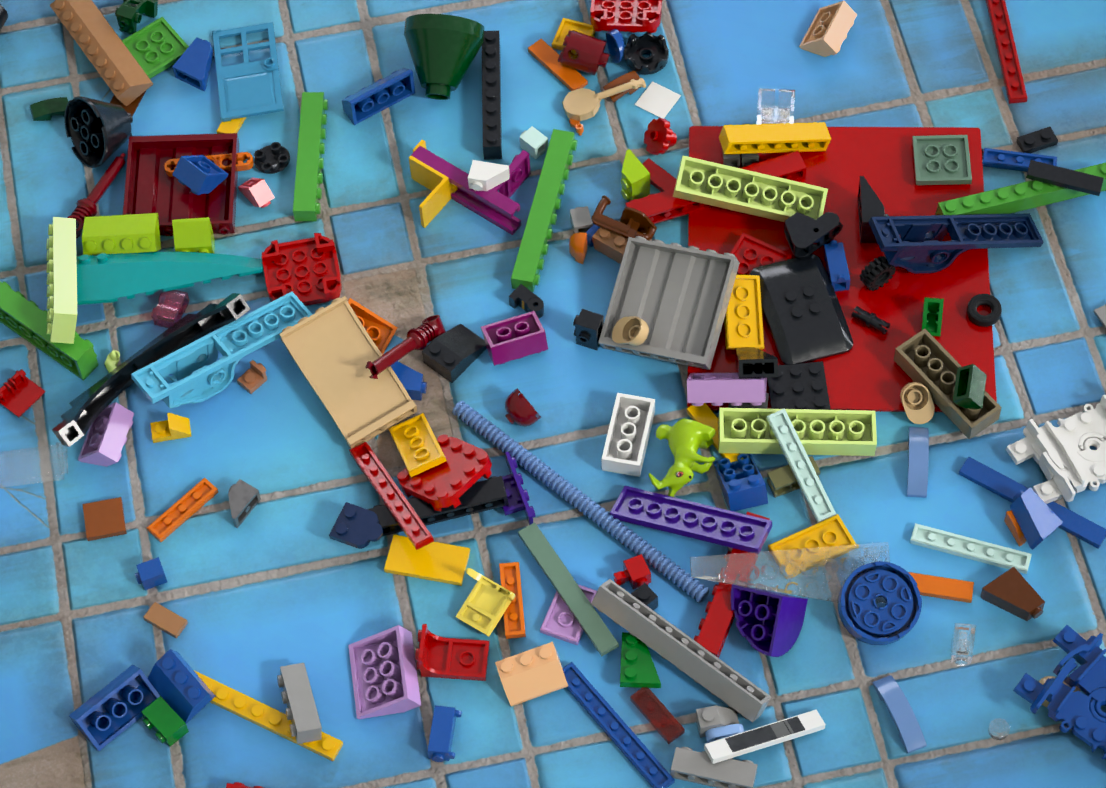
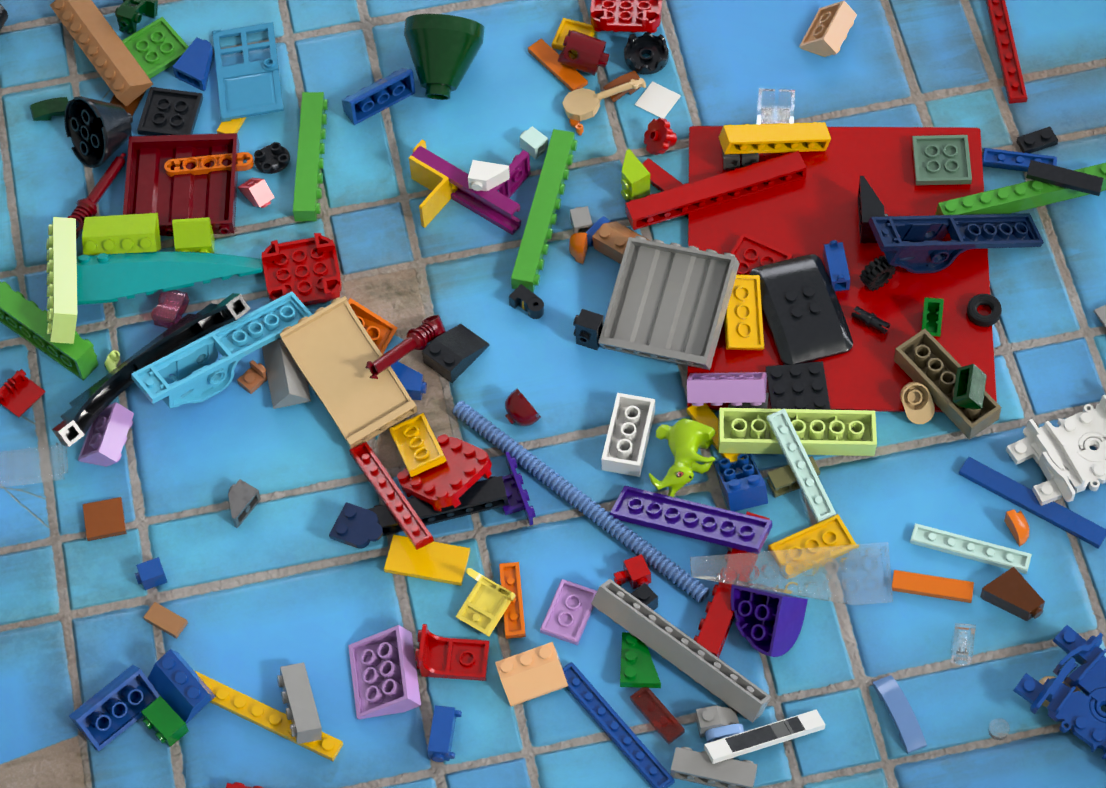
orange tile [147,478,218,542] -> none
yellow slope [150,413,192,443] -> none
blue slope [172,155,229,195] -> none
magenta slope [481,311,548,366] -> none
black brick [482,30,502,160] -> none
sand green tile [518,522,619,657] -> none
reddish brown piece [591,195,657,241] -> none
blue hat [606,29,625,63] -> none
tan cap [612,316,649,346] -> none
yellowish green brick [673,156,828,222] -> none
black slope [735,347,778,379] -> none
black piece [784,212,843,258] -> none
blue brick [838,561,922,645] -> none
medium blue slope [907,427,929,498] -> none
slope [1010,487,1063,550] -> none
none -> black plate [137,87,203,136]
none -> light grey slope [262,338,311,409]

